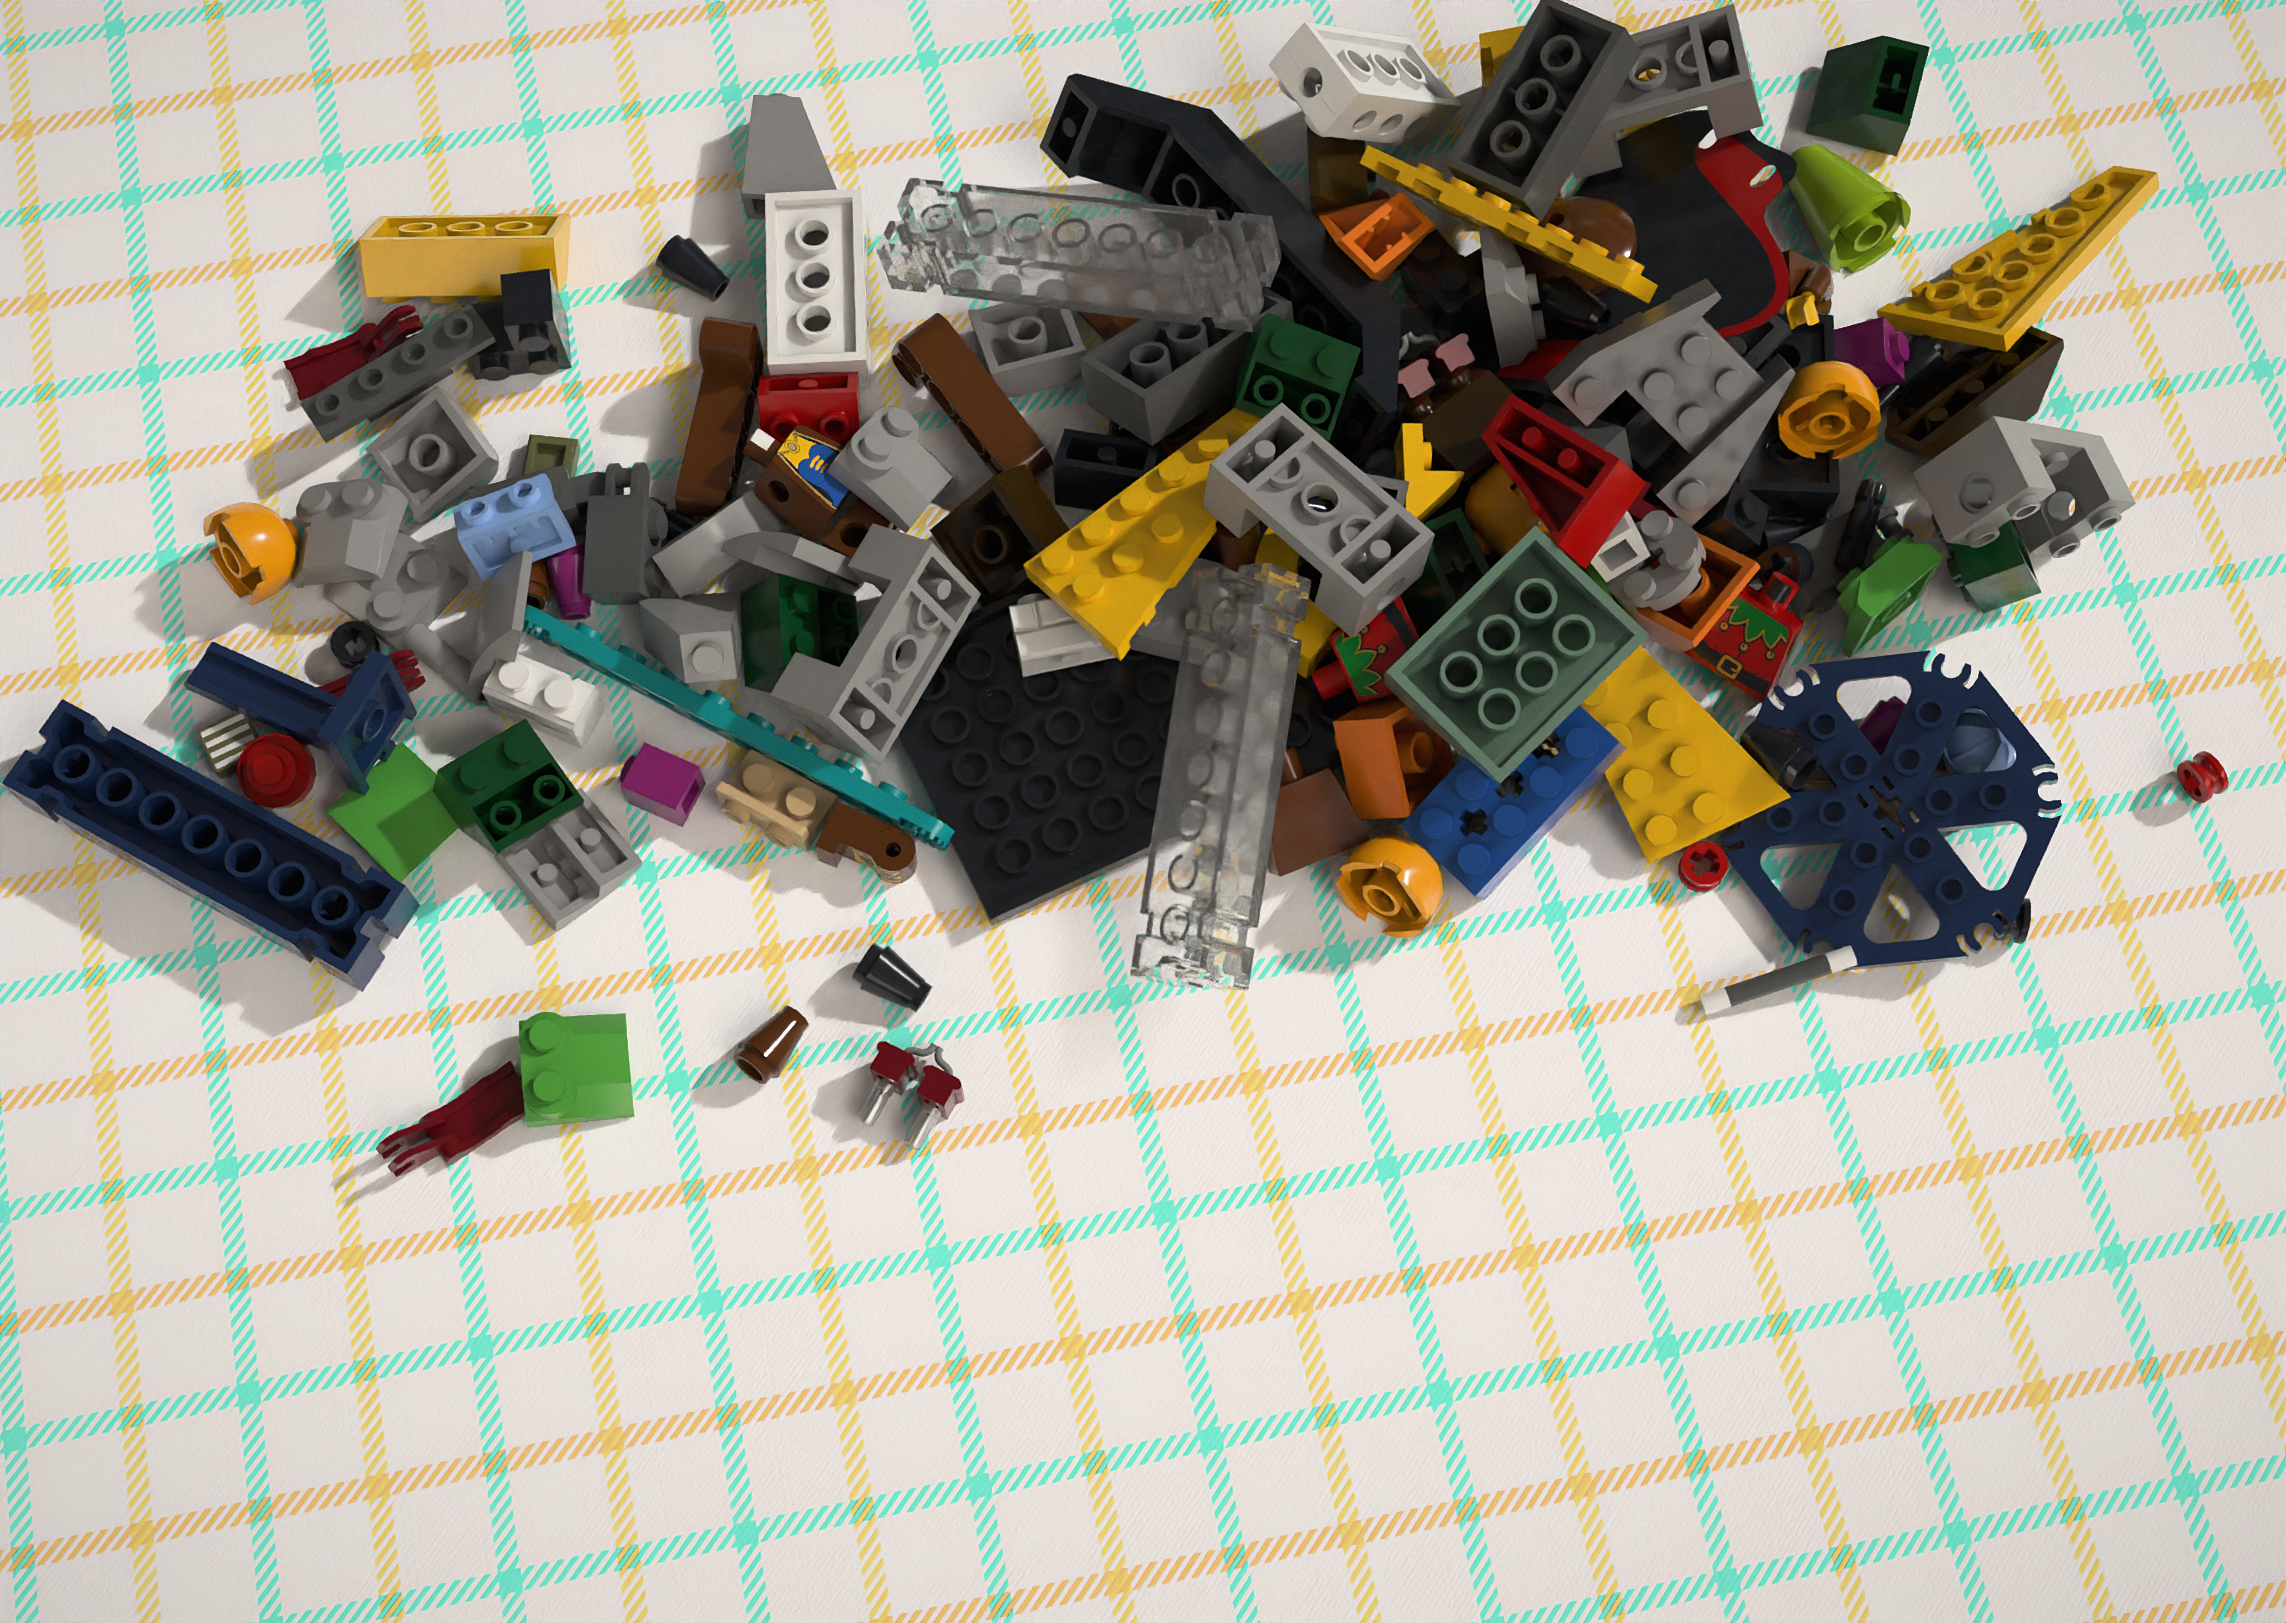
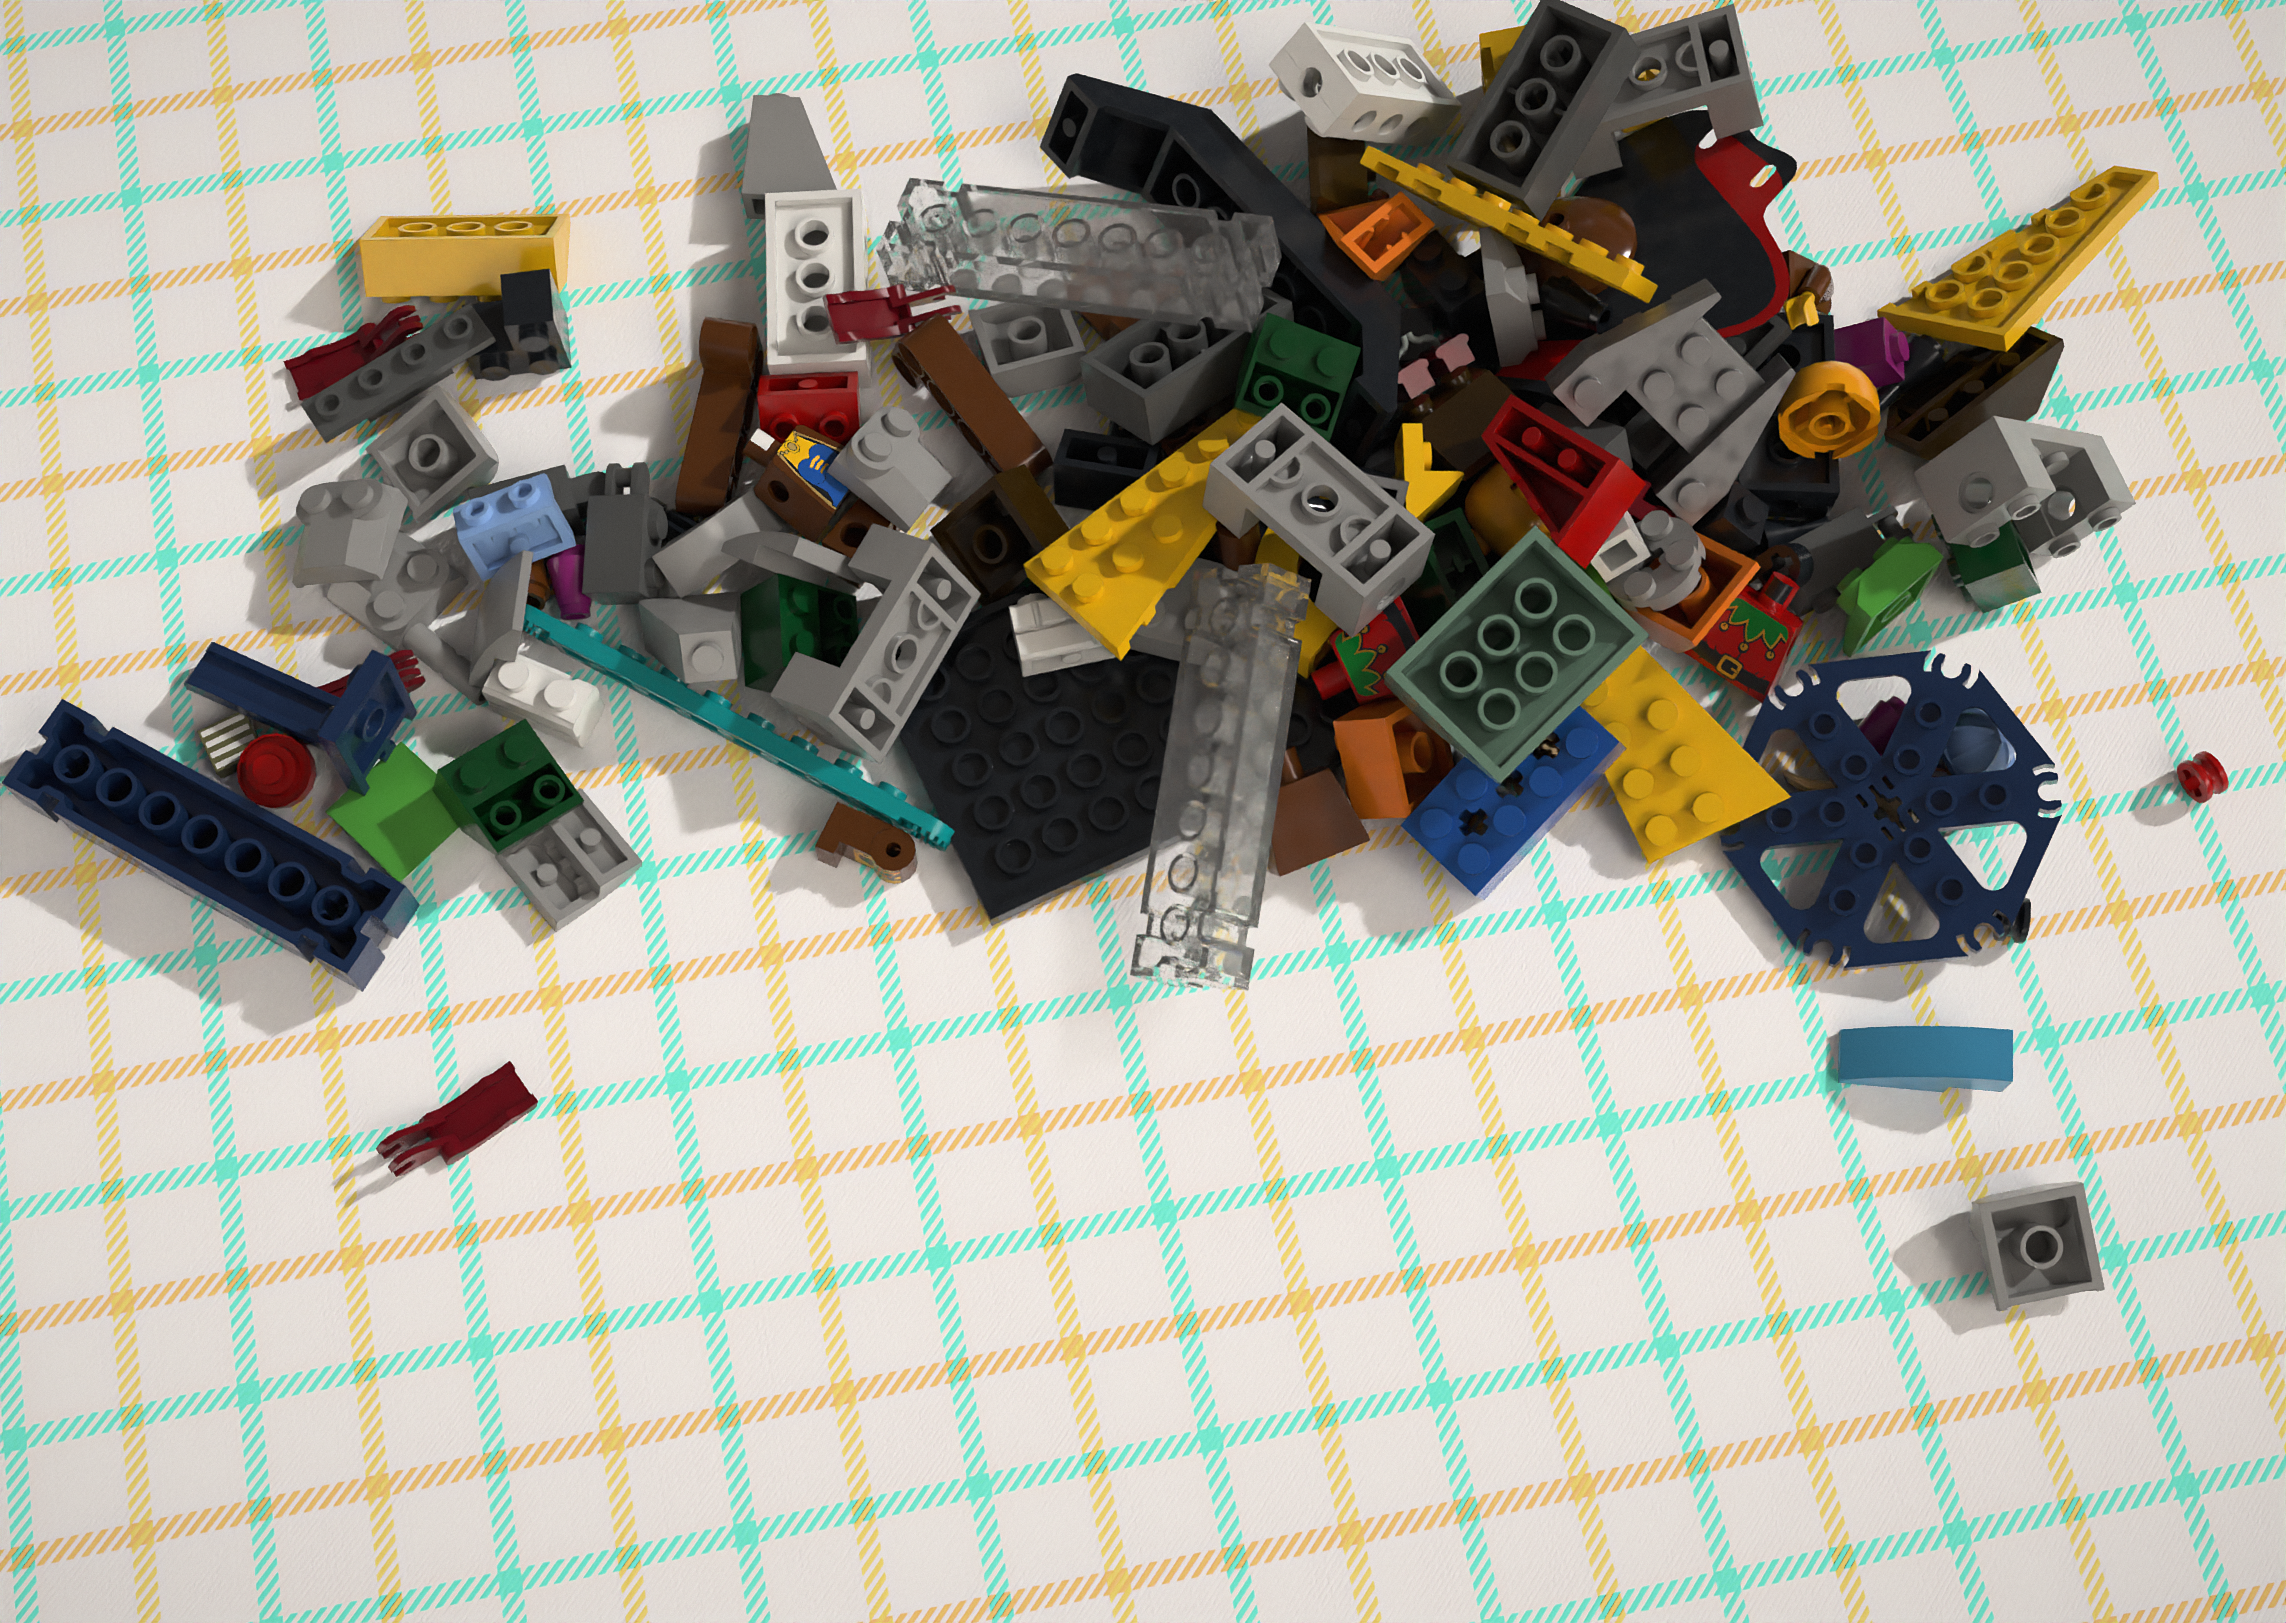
light orange cylinder [203,502,300,606] -> none
black bush [330,621,381,671] -> none
bright green slope [519,1012,635,1128] -> none
olive tile [522,434,581,478] -> none
magenta brick [620,742,706,827] -> none
black cone [656,235,730,302] -> none
tan bracket [714,749,839,852] -> none
reddish brown cone [734,1005,809,1084] -> none
black cone [852,943,933,1013] -> none
piece [857,1041,965,1150] -> none
light orange cylinder [1337,835,1443,939] -> none
red bush [1678,841,1728,893] -> none
dark grey bar [1699,945,1857,1015] -> none
black cone [1739,720,1820,790] -> none
lime cone [1788,144,1911,273] -> none
dark green slope [1805,35,1930,157] -> none
black axle [1834,479,1887,573] -> none
none -> dark red arm [822,284,962,345]
none -> dark azure slope [1838,1026,2013,1093]
none -> light grey slope [1969,1181,2105,1311]

